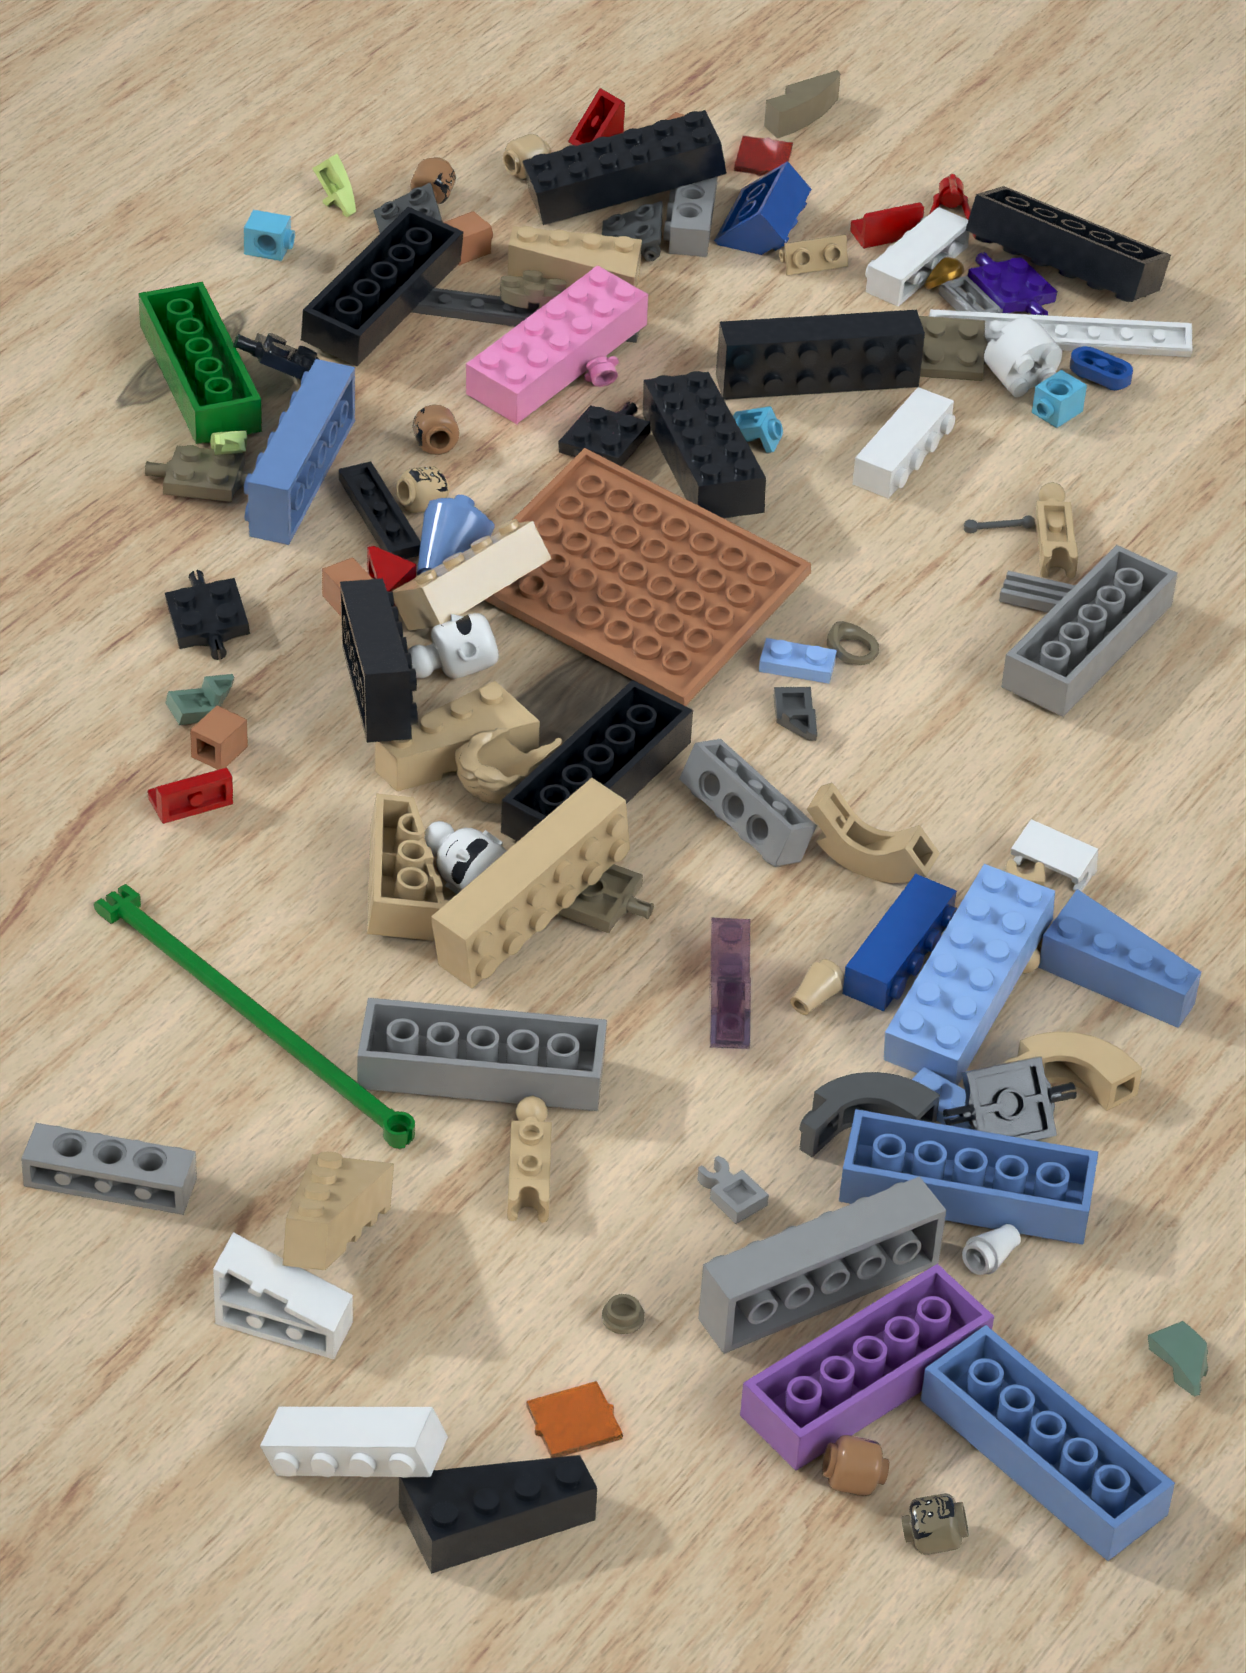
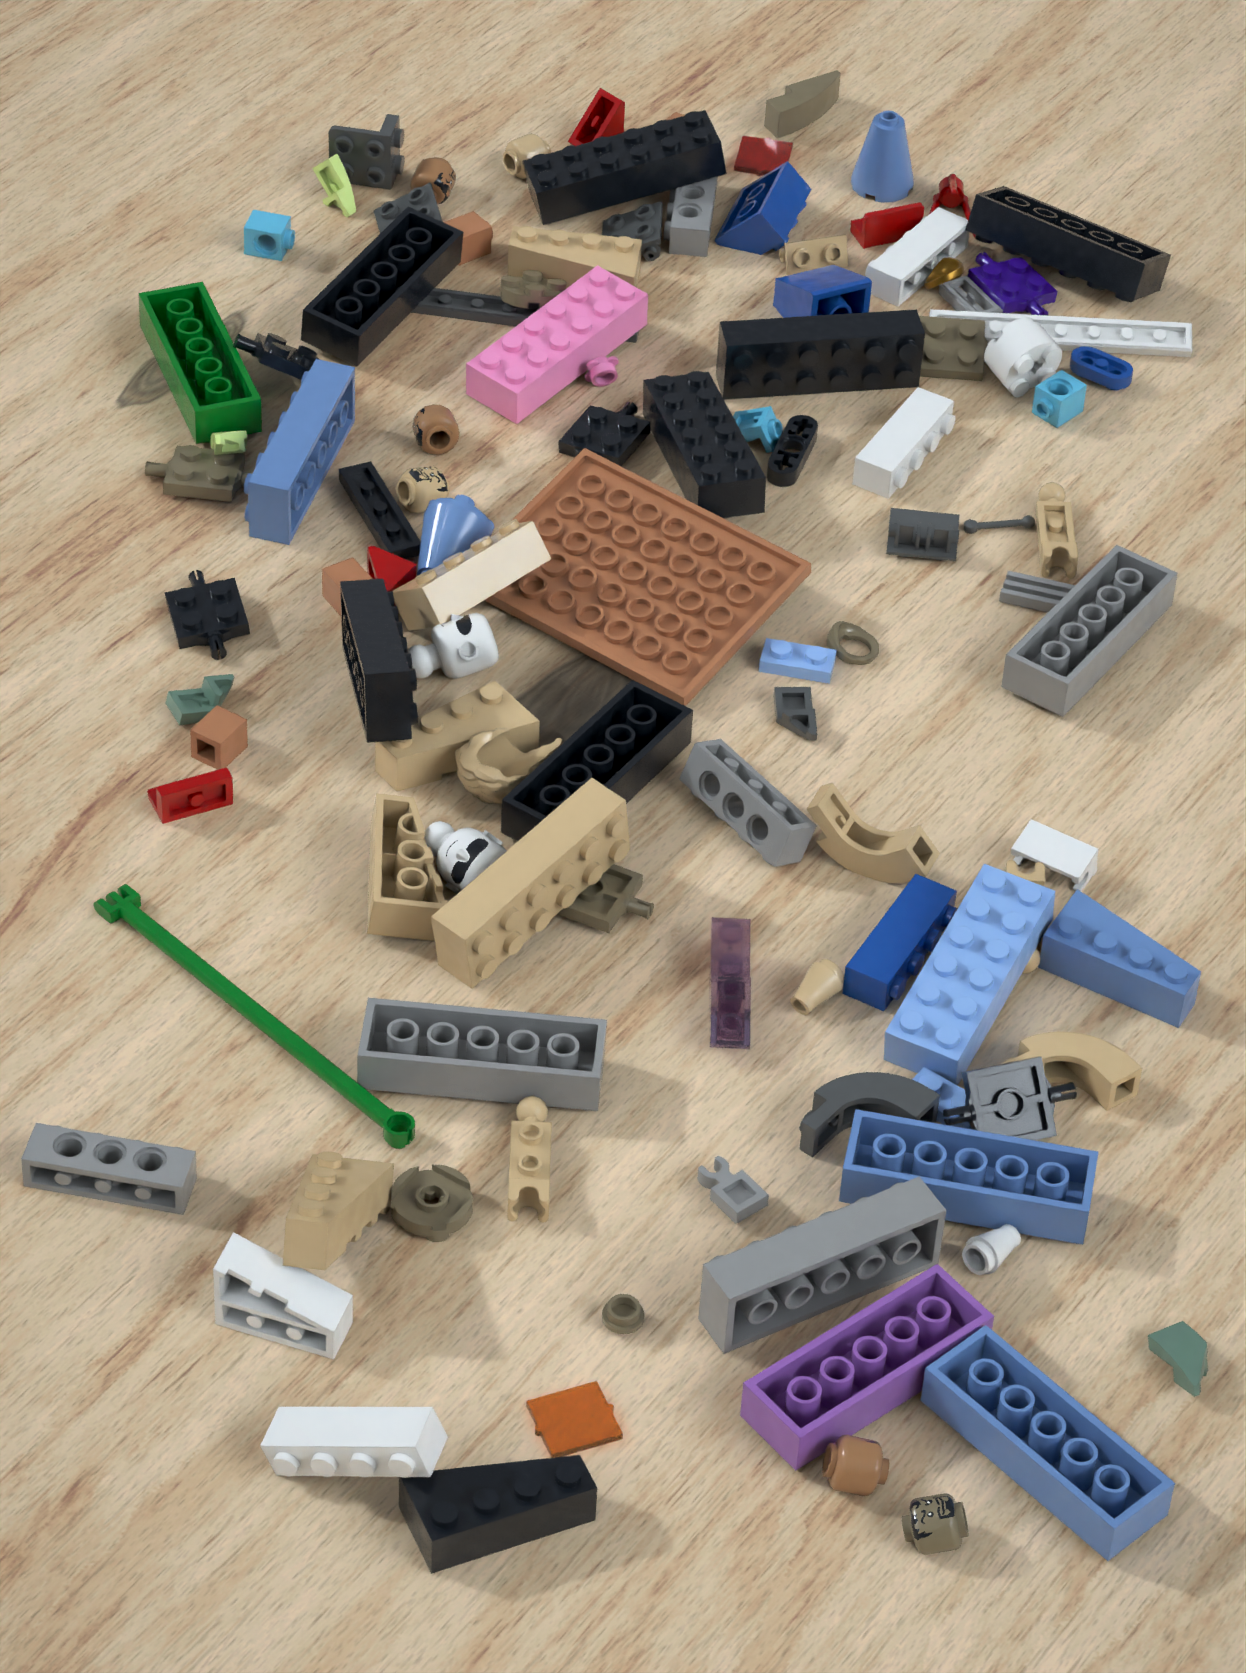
none -> dark grey bracket [328,114,405,190]
none -> dark tan plate [391,1164,473,1242]
none -> black beam [767,415,818,487]
none -> blue slope [773,265,872,318]
none -> medium blue cone [851,110,914,203]
none -> dark grey hinge [886,508,960,561]

